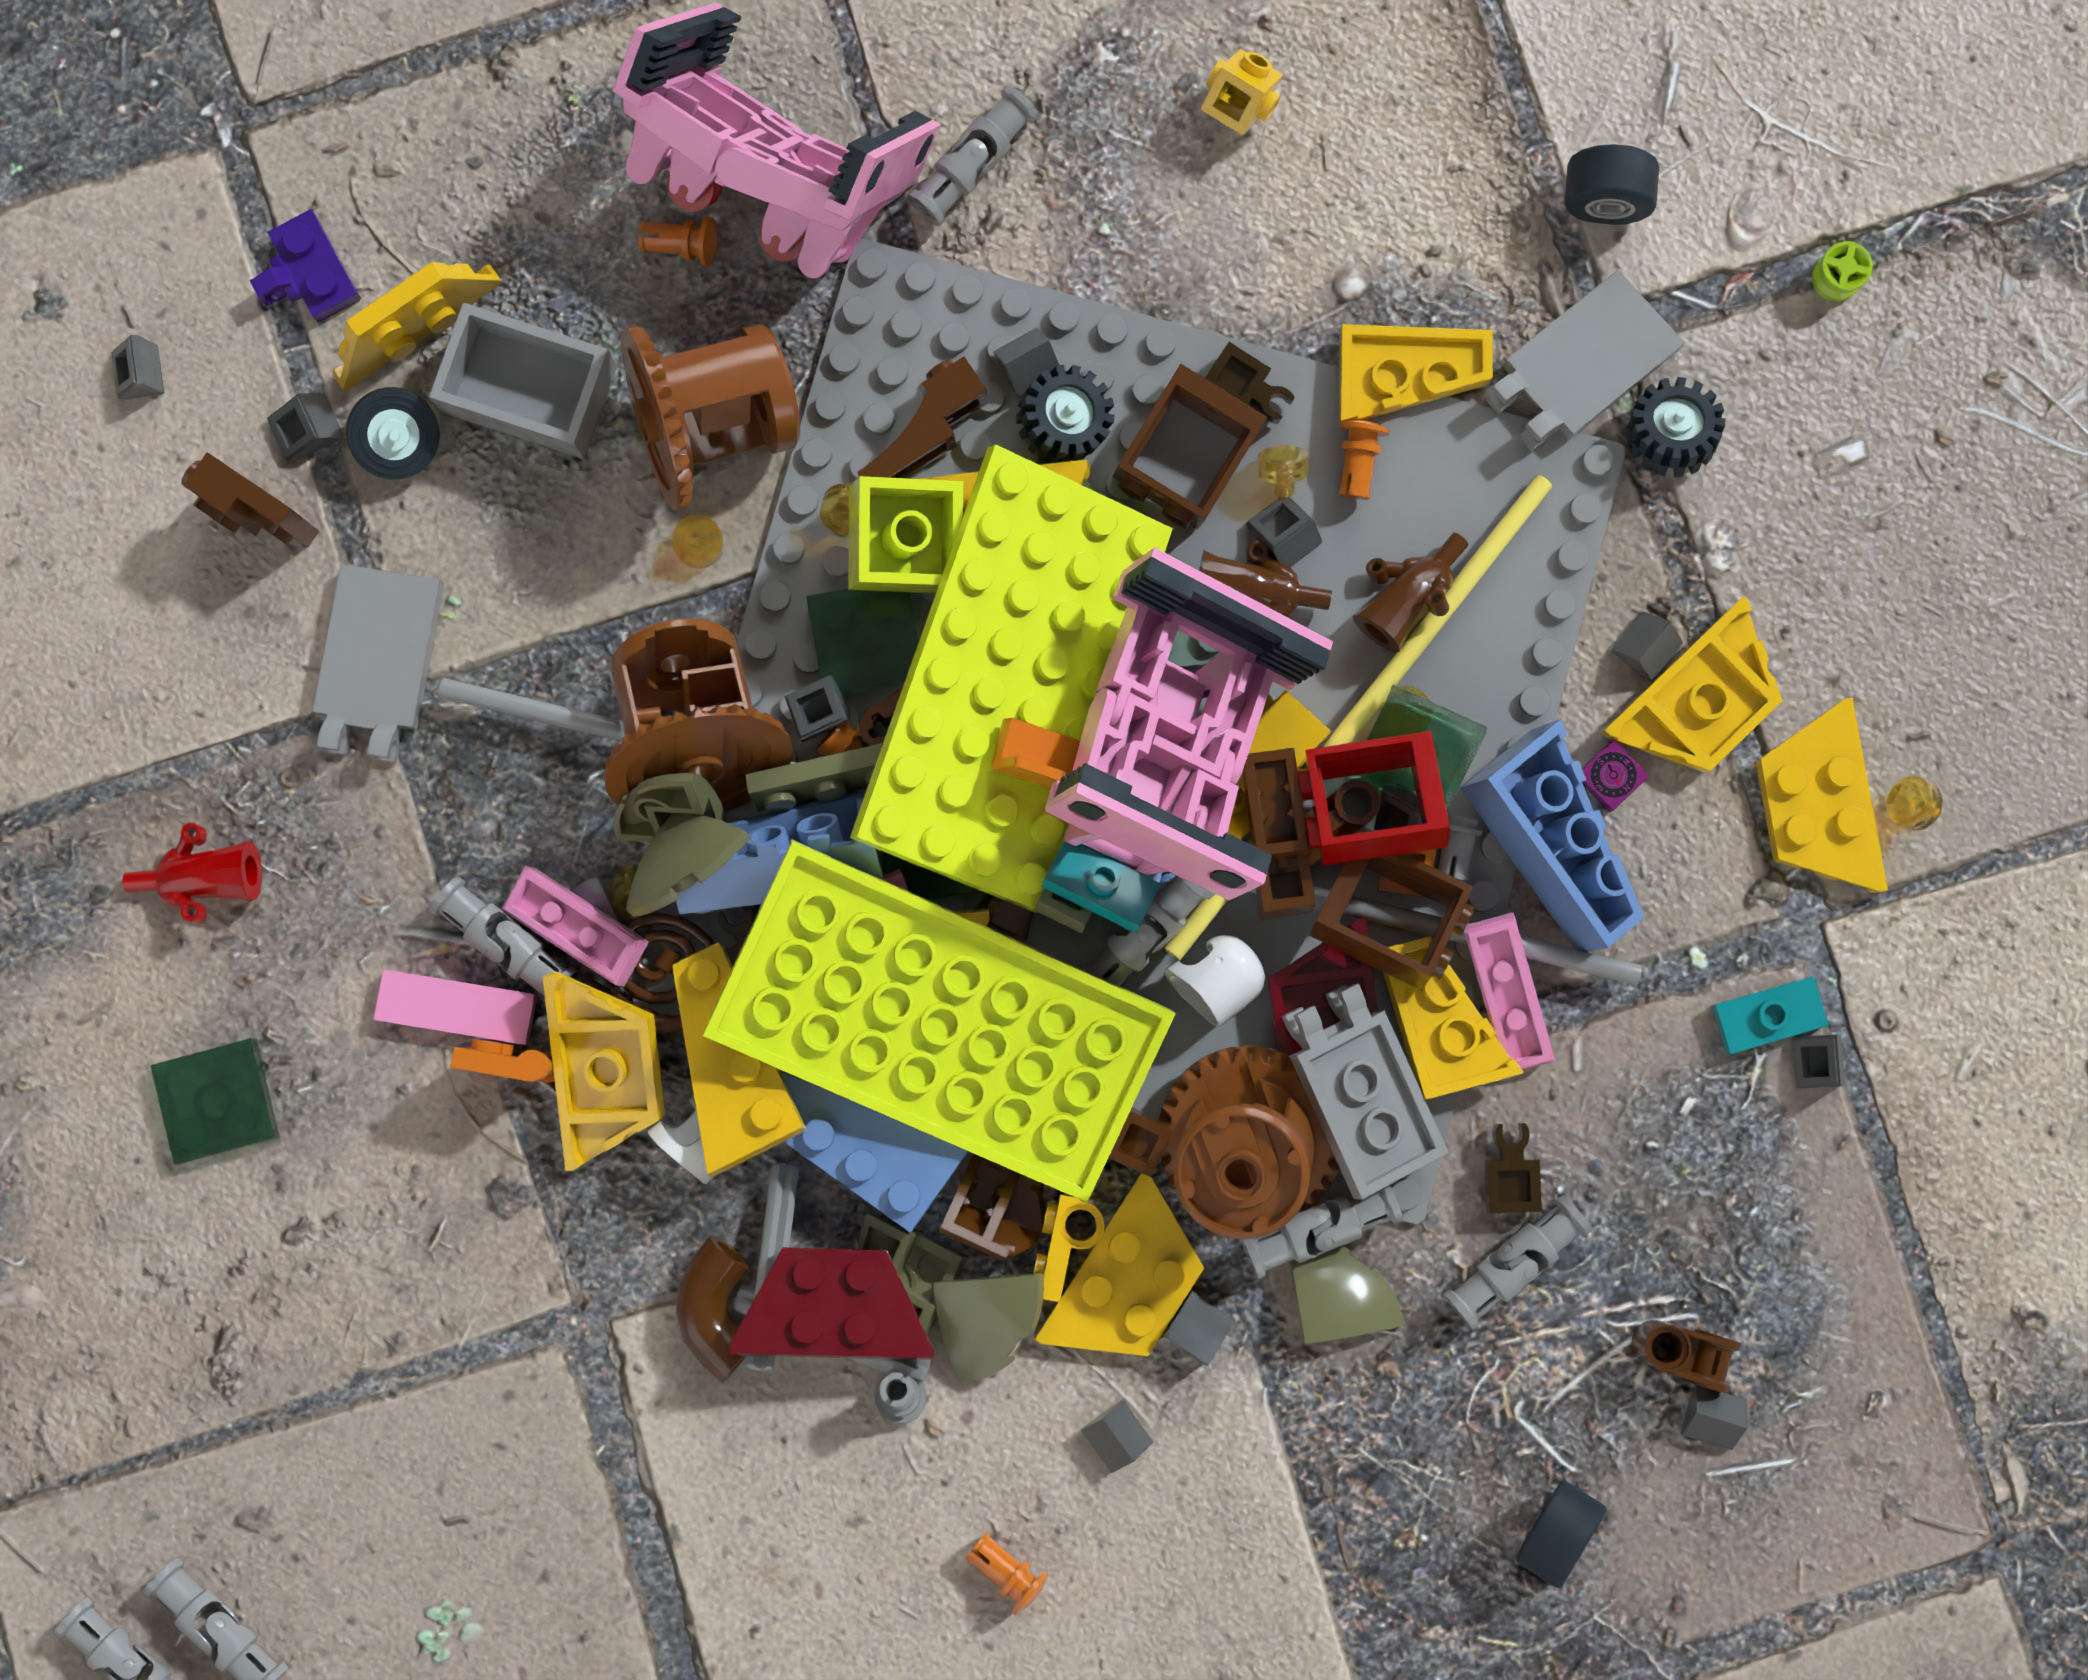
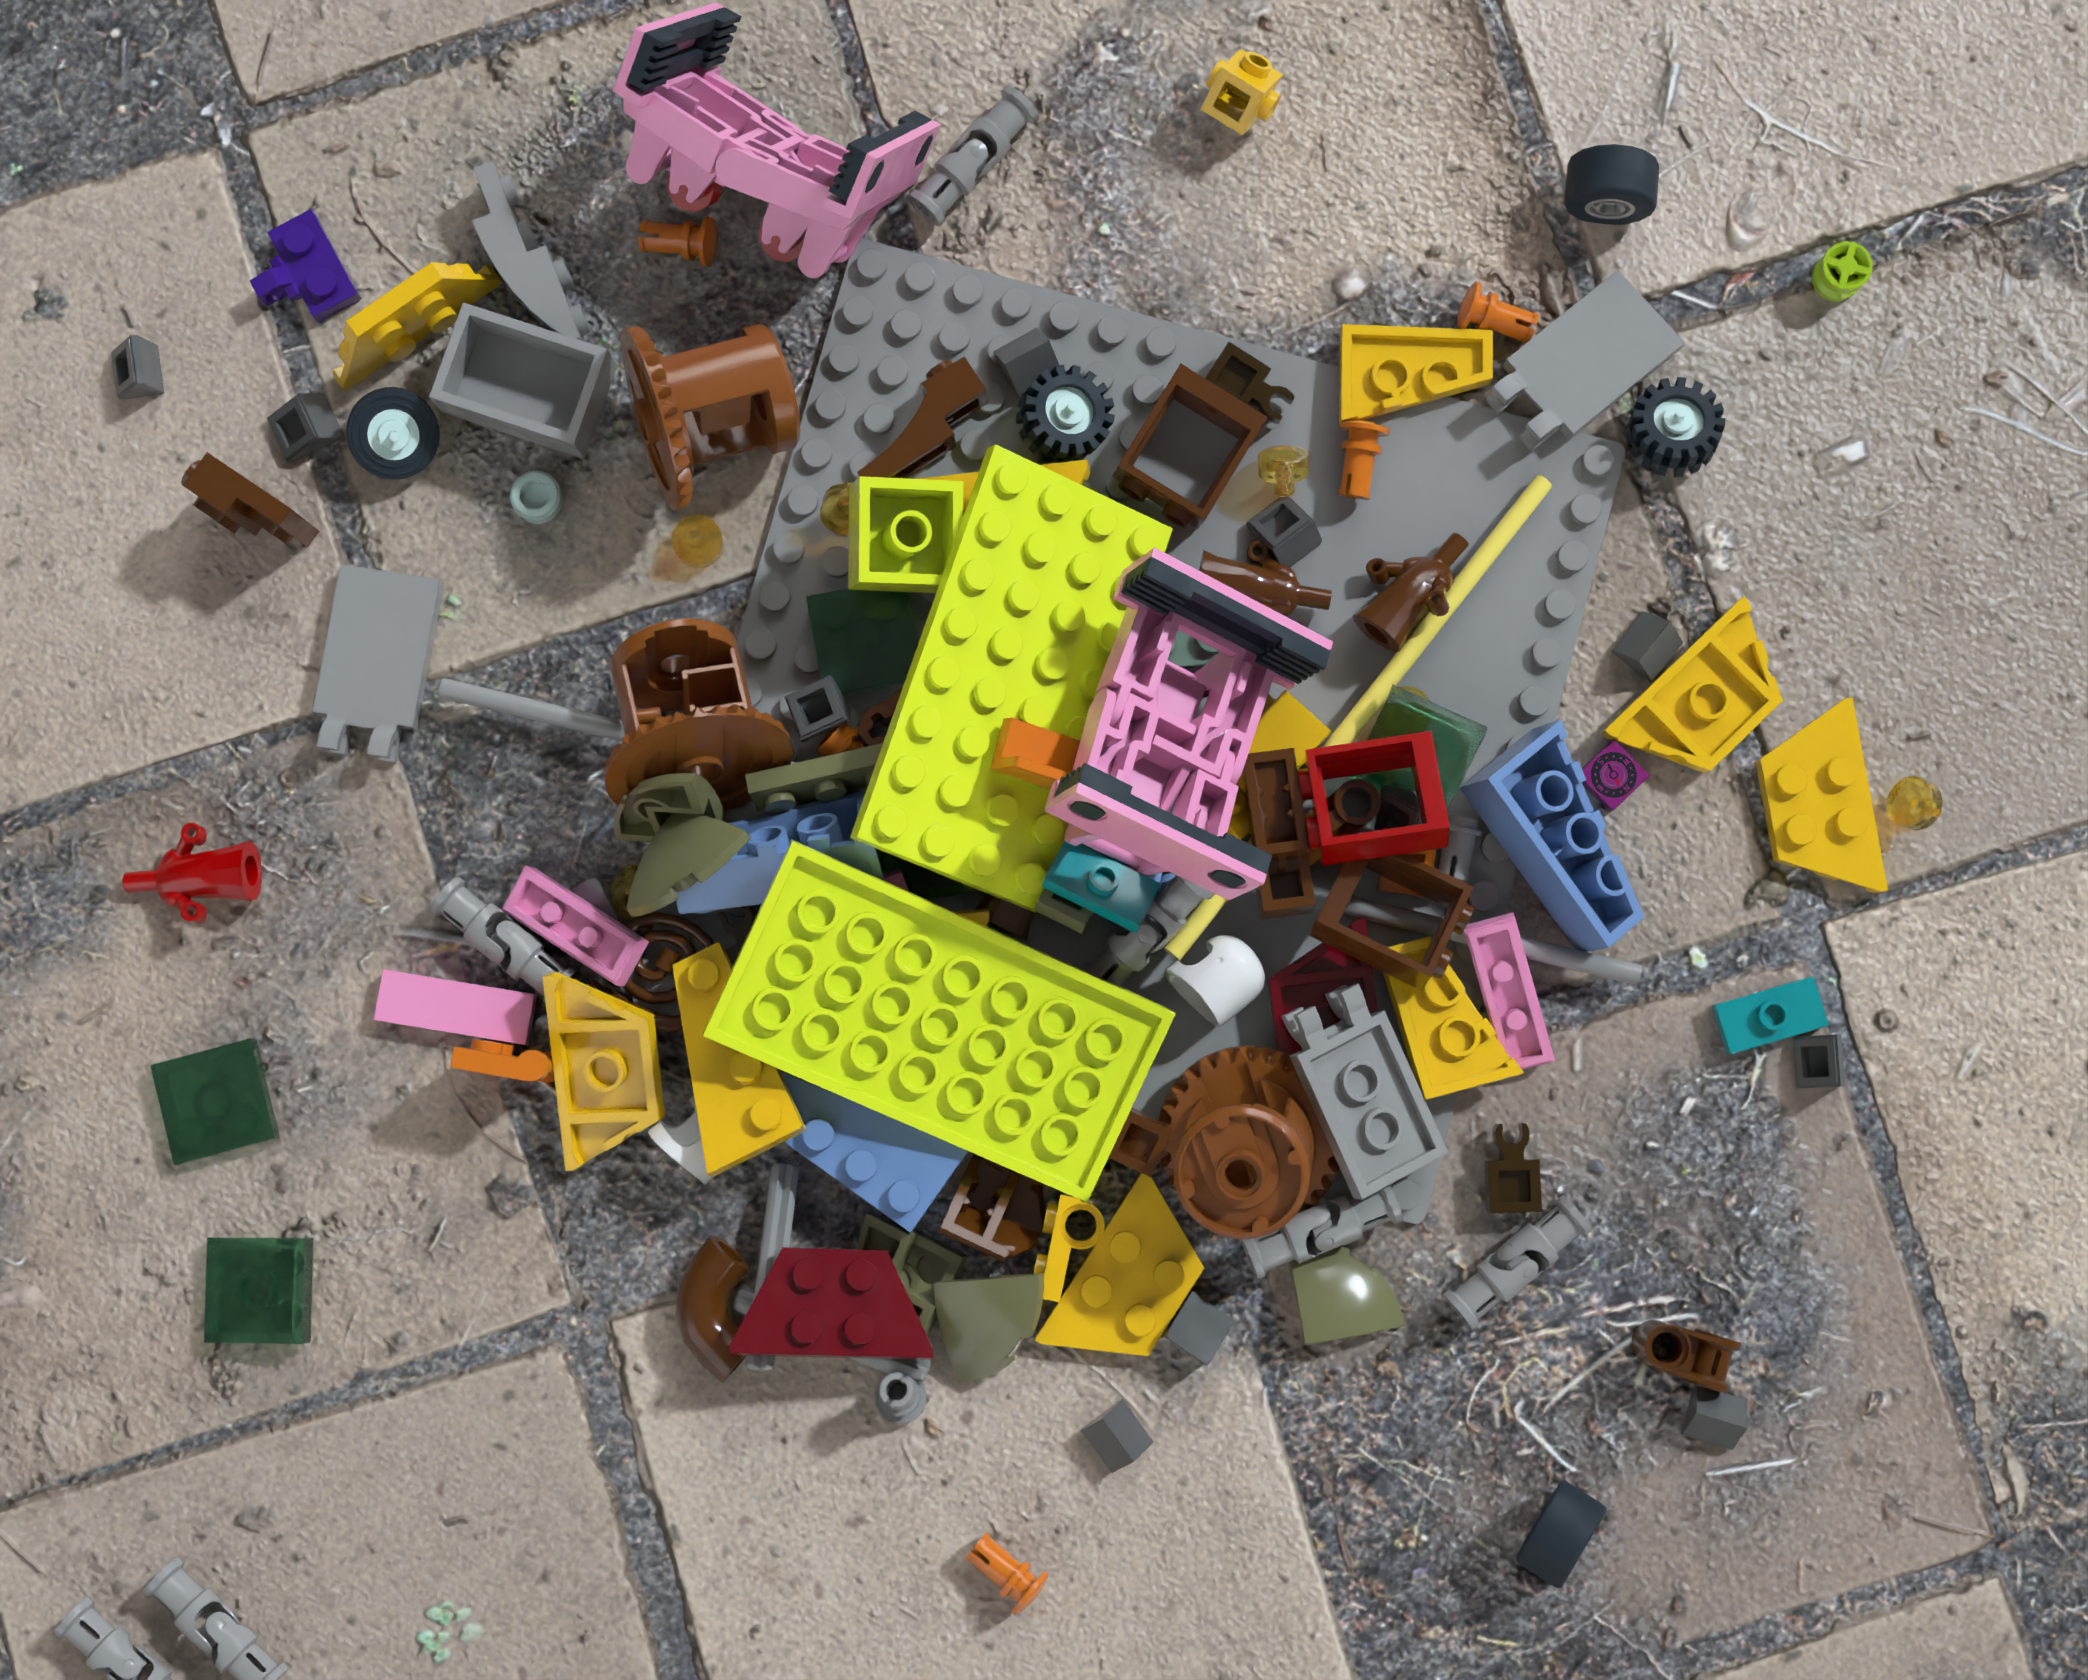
none -> clear green plate [204,1237,314,1344]
none -> light grey slope [472,161,591,342]
none -> light aqua tile [510,471,564,524]
none -> orange pin [1457,281,1539,344]

